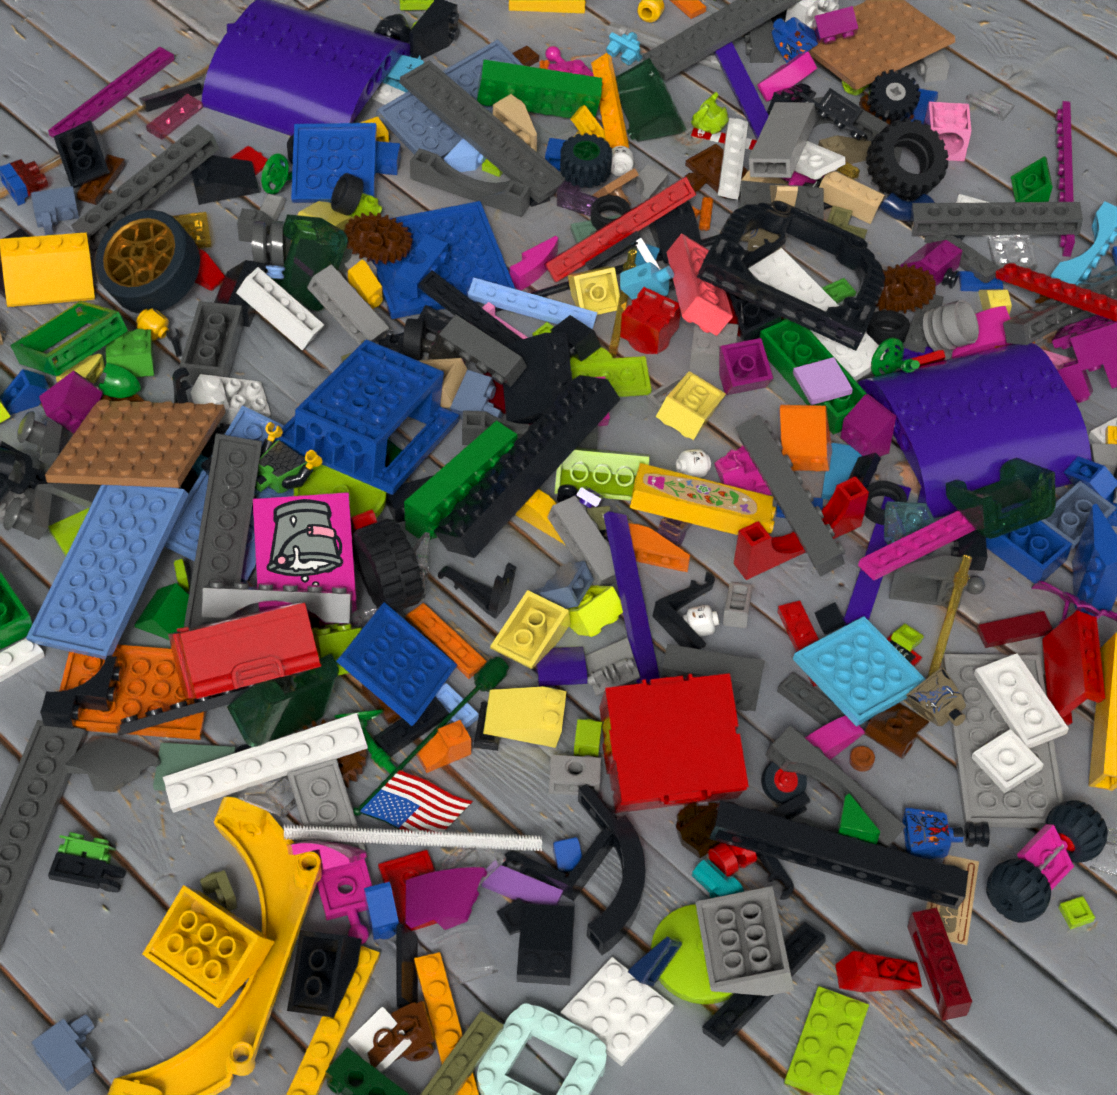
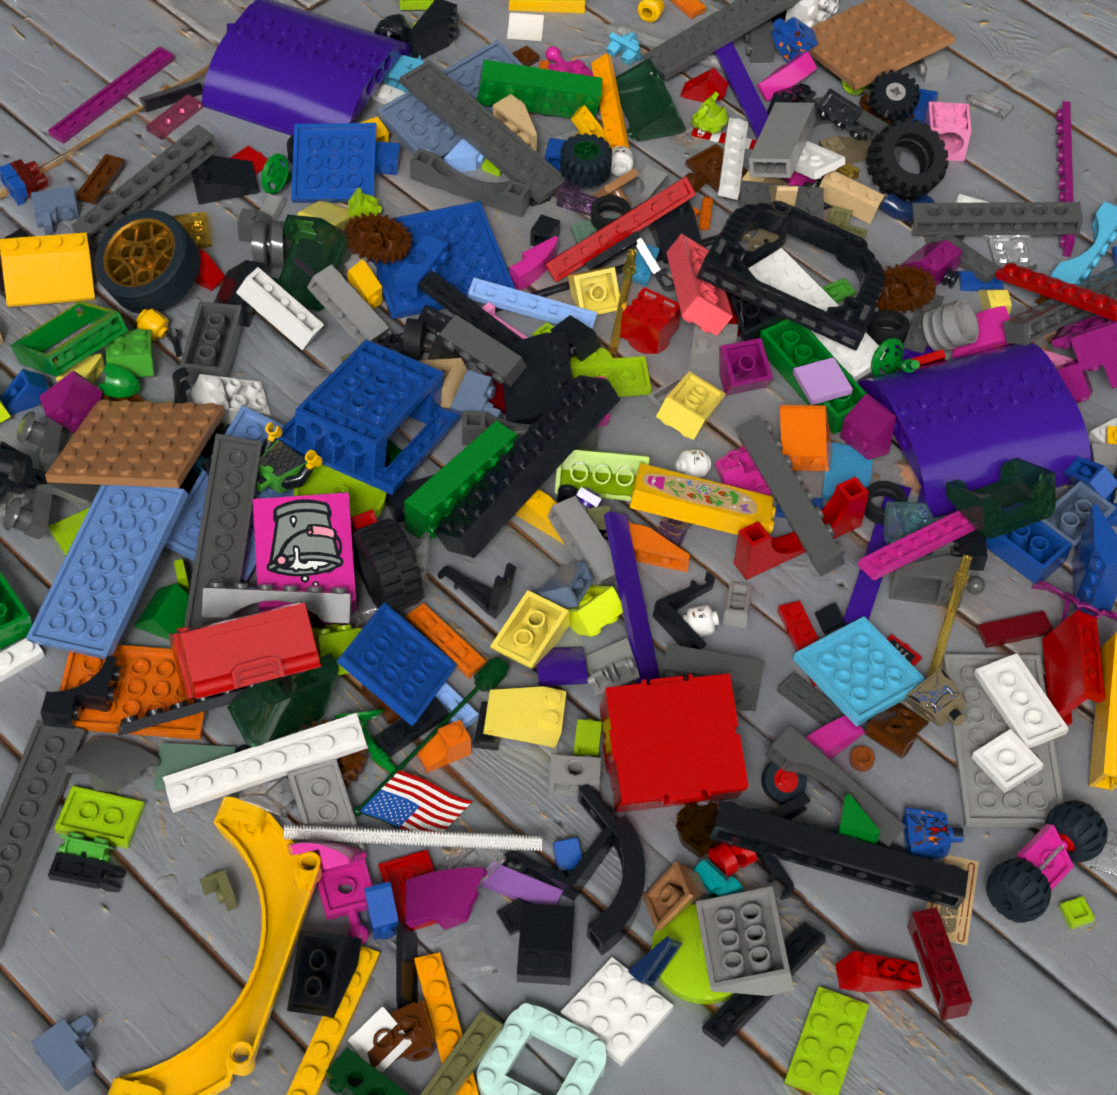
black slope [54,120,110,189] -> none
yellow slope [142,885,274,1008] -> none
light blue bush [266,265,285,279] -> none
black tyre [331,173,364,216] -> none
medium azure torso [620,262,674,300] -> none
magenta slope [812,6,859,44] -> none
black plate [848,453,881,488] -> none
lime tile [891,623,924,651] -> none
black wheel [964,822,990,847] -> none
green slope [1011,156,1053,202] -> none
none -> lime tile [54,785,145,849]
none -> white sticker [507,13,544,41]
none -> black brick [530,214,560,247]
none -> medium nougat slope [643,861,706,931]
none -> red slope [680,67,729,102]

